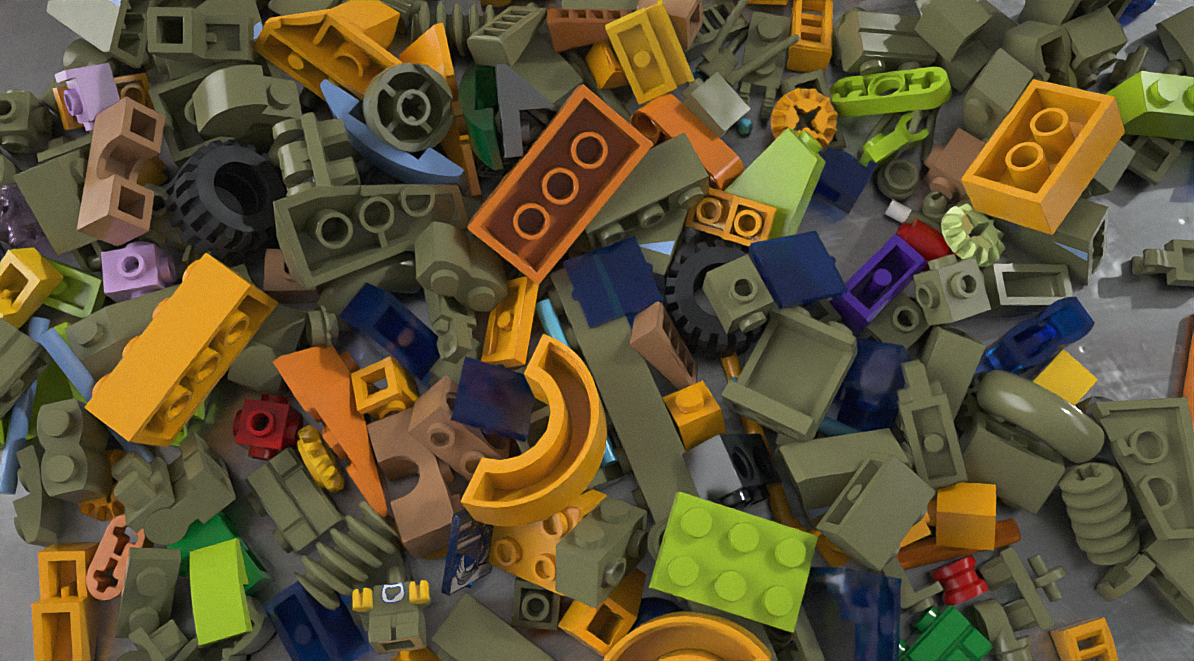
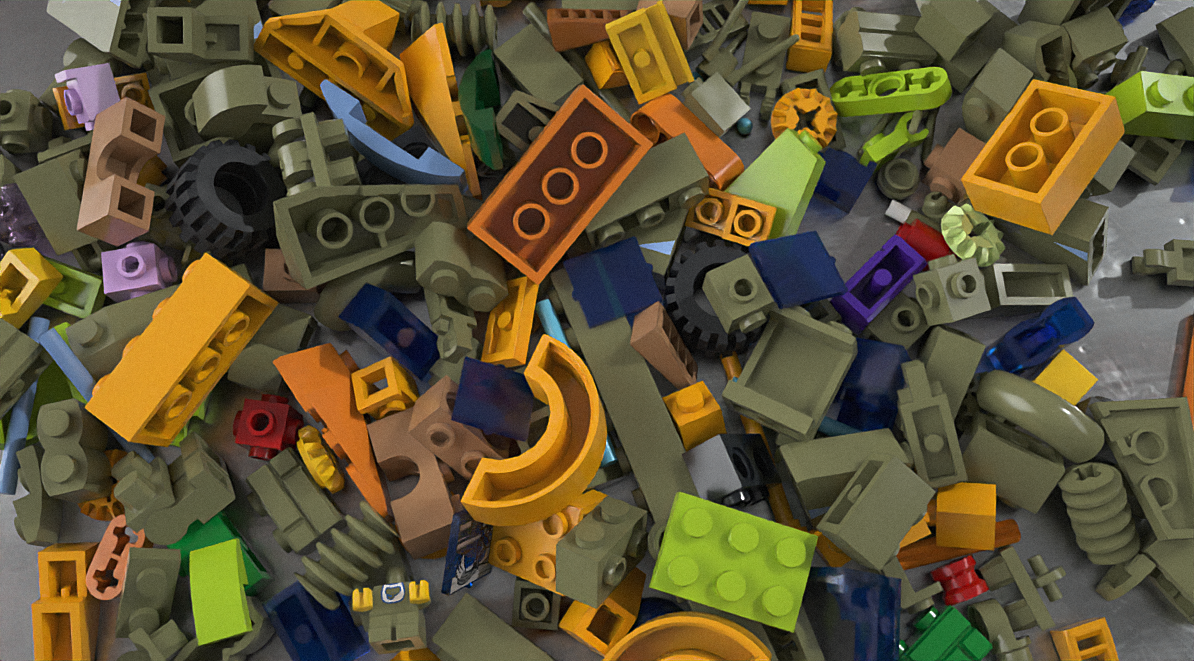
olive plate [304,305,339,348] -> none
olive cylinder [362,62,454,152] -> none
olive slope [467,6,547,68] -> none
dark grey slope [495,64,555,158] -> none

